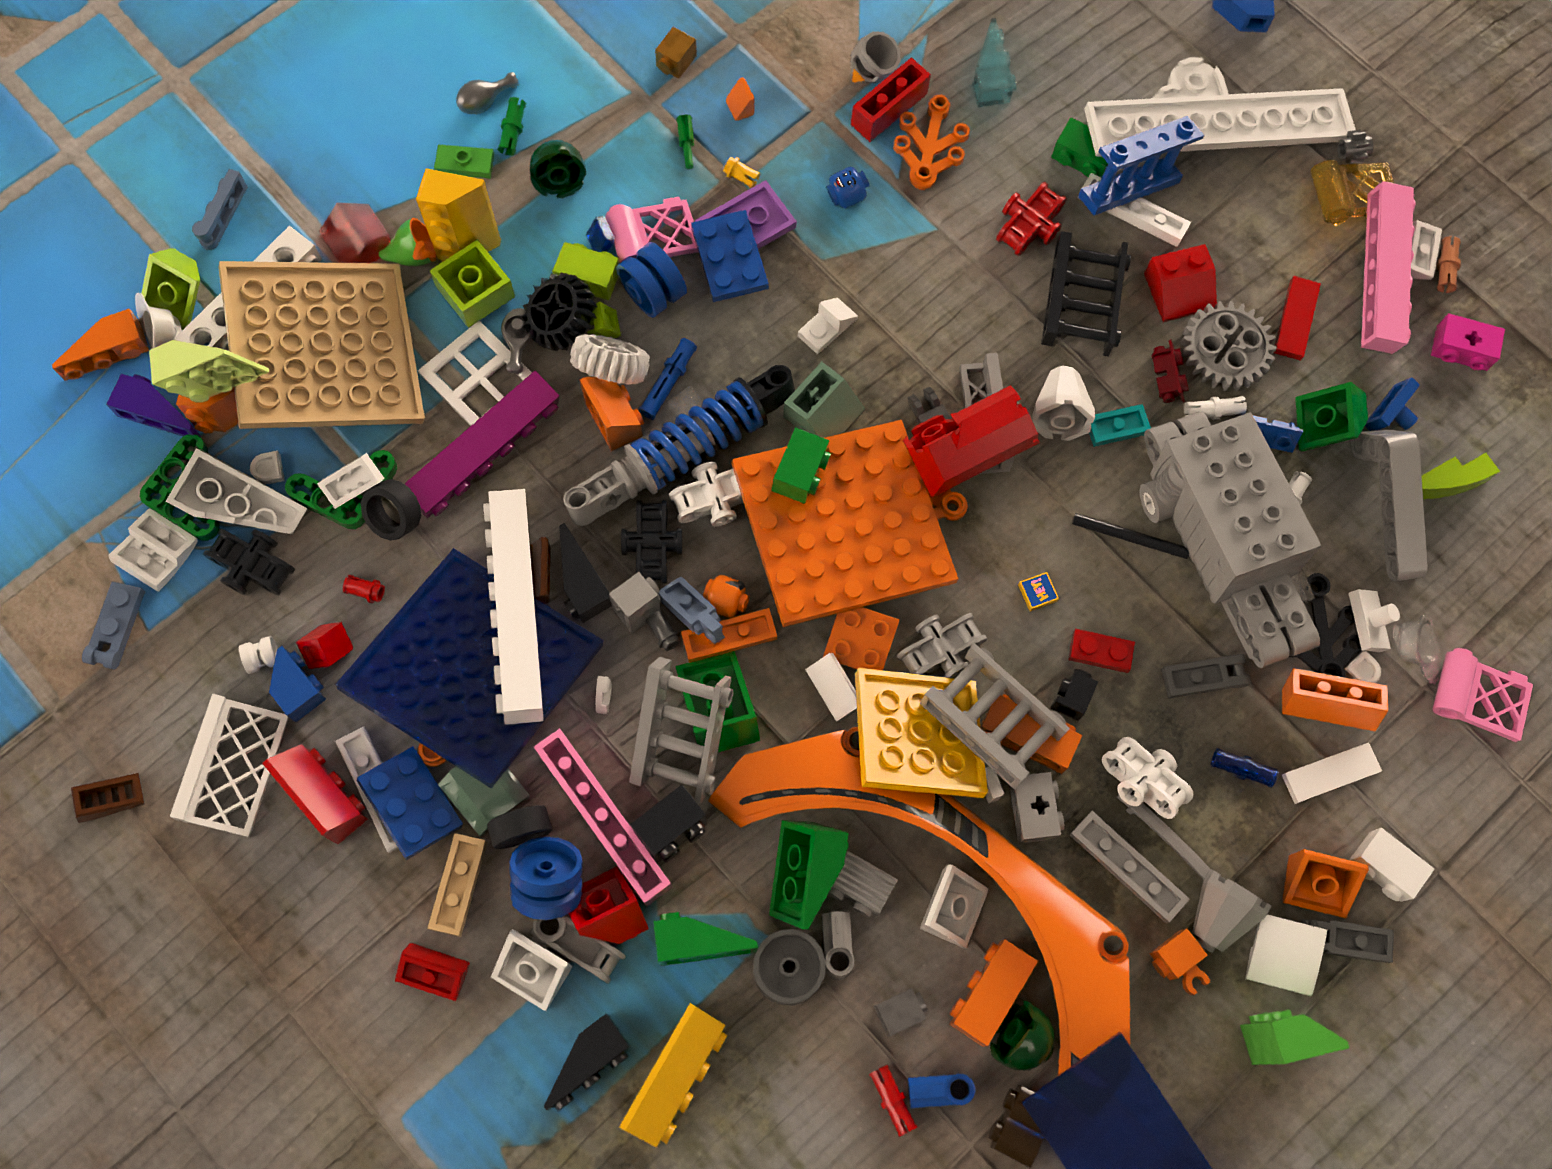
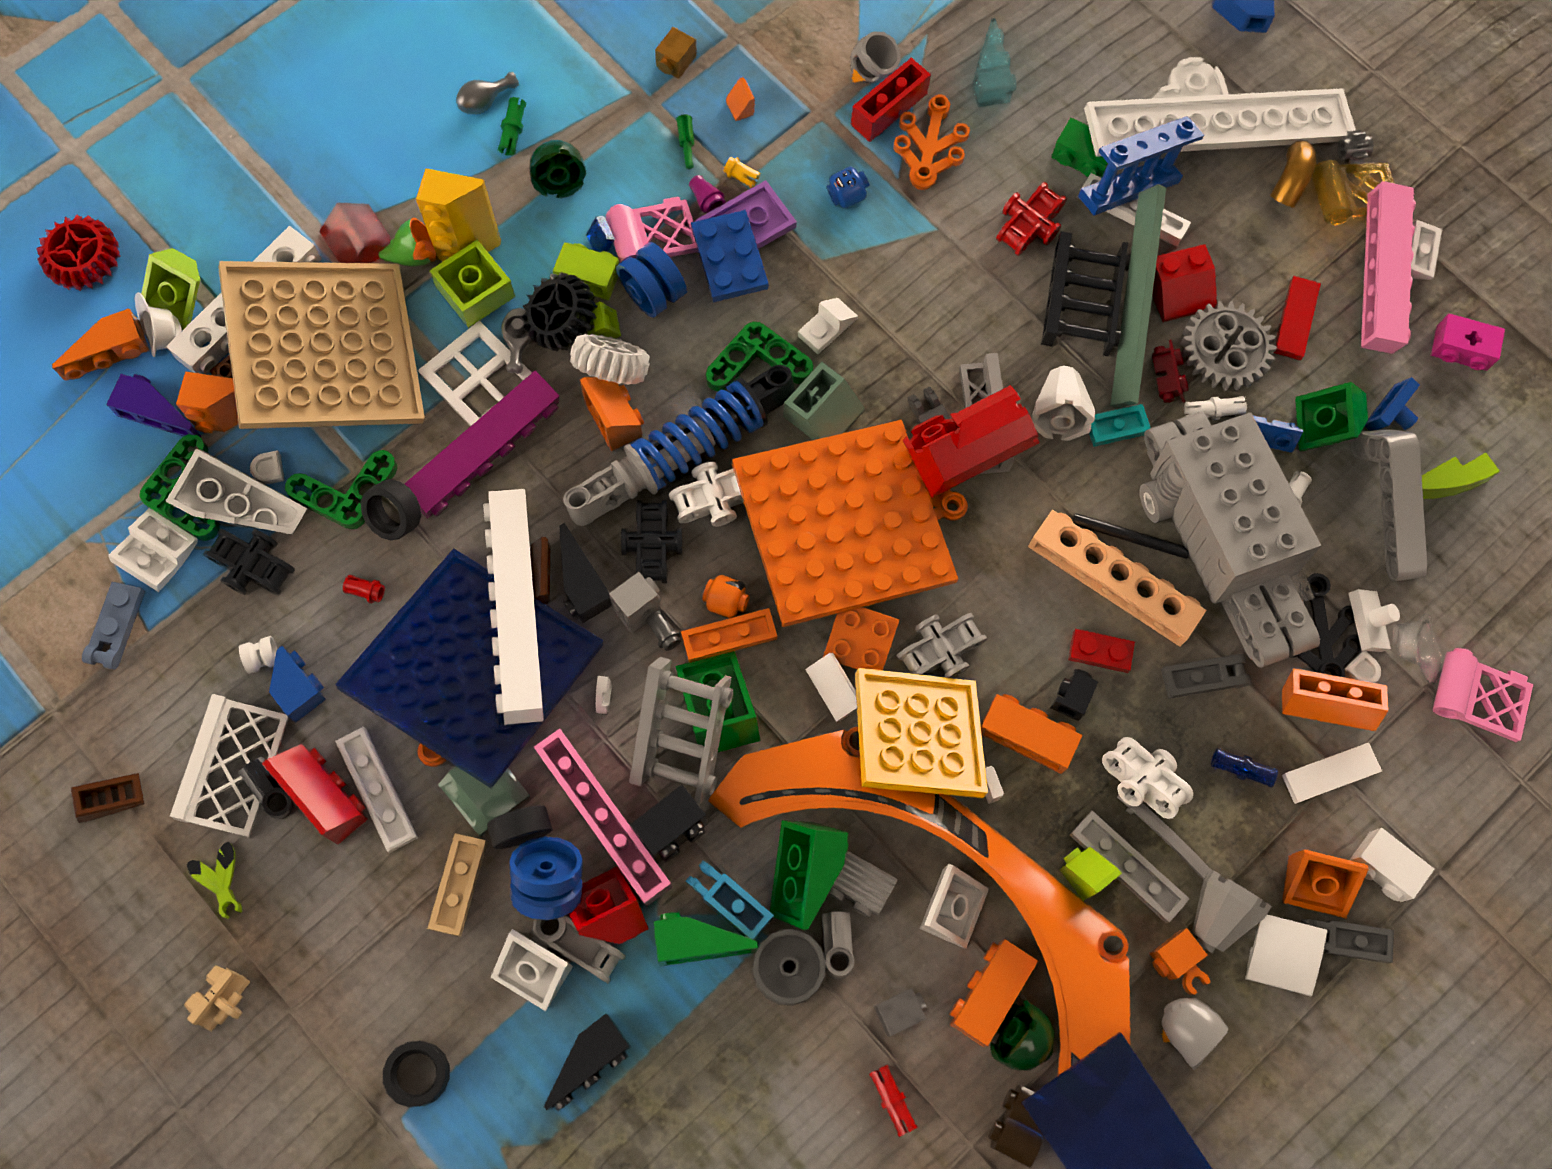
yellowish green slope [149,340,269,402] -> none
sand blue plate [192,169,248,250] -> none
red panel [296,622,353,669] -> none
white tile [317,453,384,508] -> none
blue plate [357,746,463,860] -> none
red slope [395,943,470,1002] -> none
bright green plate [434,144,495,179] -> none
yellow slope [619,1003,728,1148] -> none
blue pin [638,338,697,420] -> none
sand blue hinge [658,577,725,644] -> none
green brick [771,427,831,504] -> none
blue piece [908,1074,975,1108] -> none
light grey fence [920,643,1070,789] -> none
light grey brick [1009,772,1064,844] -> none
tile [1018,572,1059,611] -> none
bright green slope [1240,1009,1350,1065] -> none
nougat pin [1437,236,1461,293] -> none
none -> red gear [36,214,121,291]
none -> tan hips [185,966,251,1032]
none -> lime piece [187,842,242,919]
none -> black piece [238,756,294,819]
none -> black tyre [383,1041,450,1107]
none -> dark azure hinge [685,860,774,940]
none -> magenta cone [689,175,726,214]
none -> green beam [706,321,813,392]
none -> light nougat brick [1028,510,1207,647]
none -> lime slope [1059,847,1122,900]
none -> sand green tile [1110,184,1166,409]
none -> light grey piece [1162,998,1229,1070]
none -> pearl gold cylinder [1270,141,1316,208]

